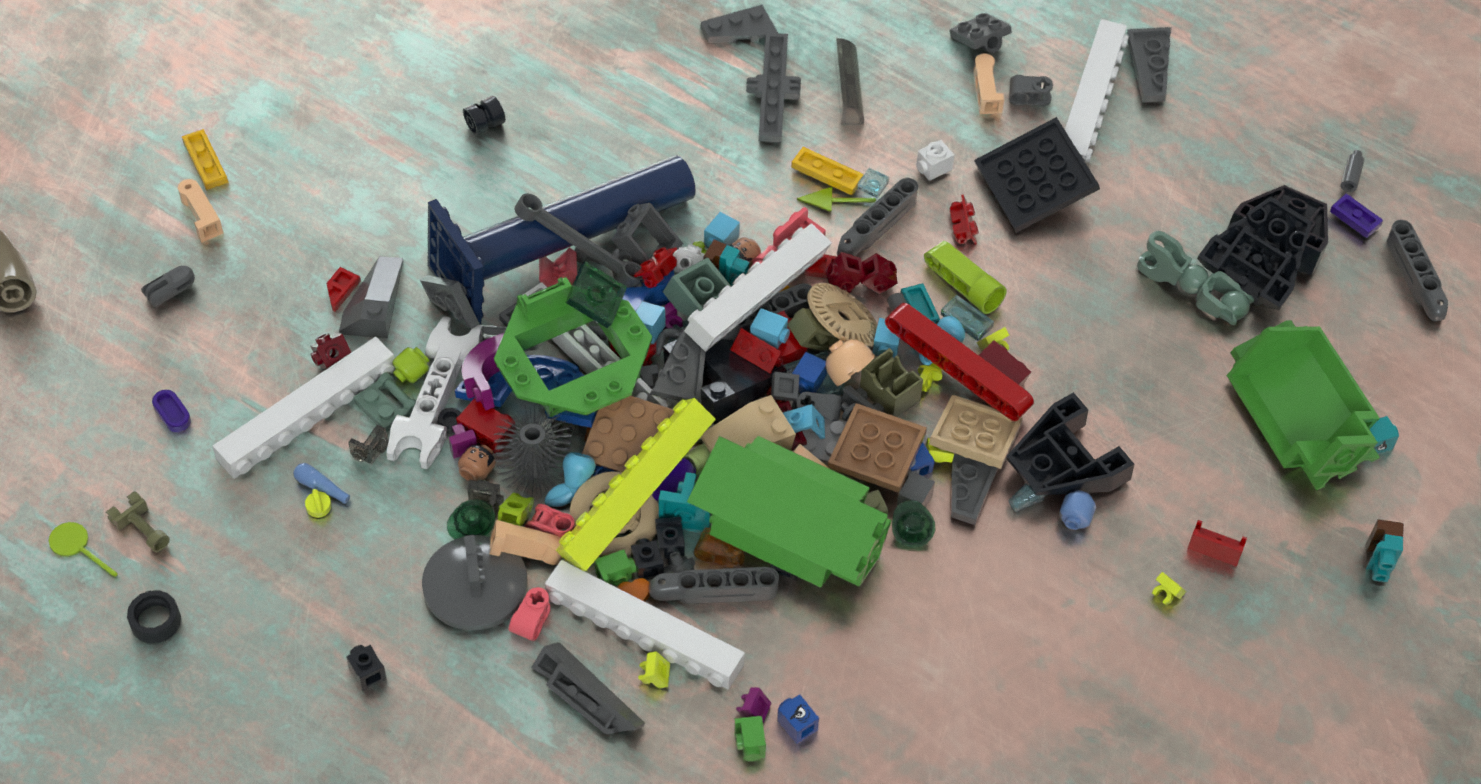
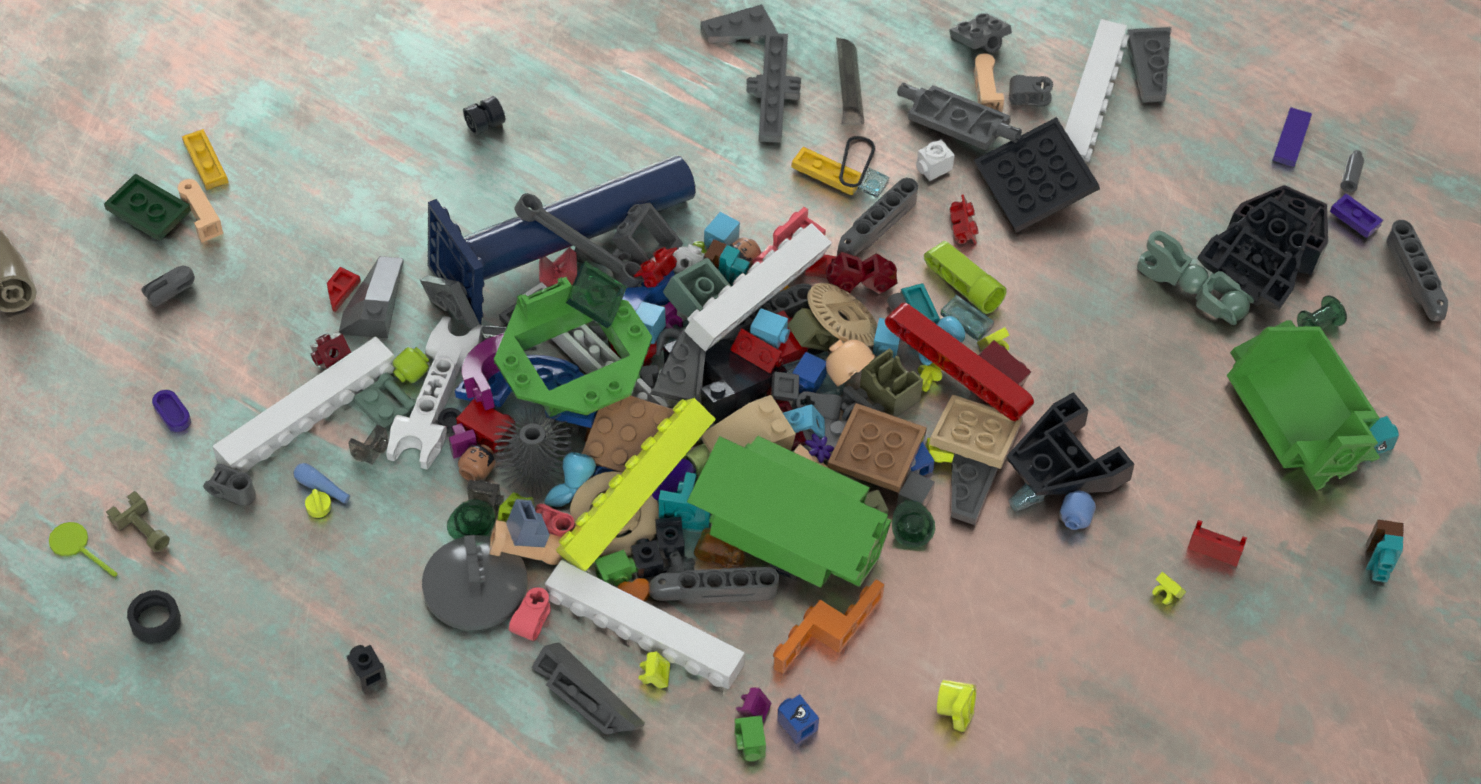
lime piece [797,187,876,212] -> none
none -> dark green plate [104,173,191,241]
none -> dark grey piece [203,464,256,506]
none -> sand blue piece [506,499,550,547]
none -> orange bracket [773,579,885,674]
none -> dark purple plant [805,433,834,463]
none -> black piece [839,136,876,188]
none -> dark grey plate [897,82,1022,150]
none -> neon yellow piece [937,680,977,732]
none -> dark purple tile [1272,107,1312,167]
none -> clear green hose [1297,295,1347,329]

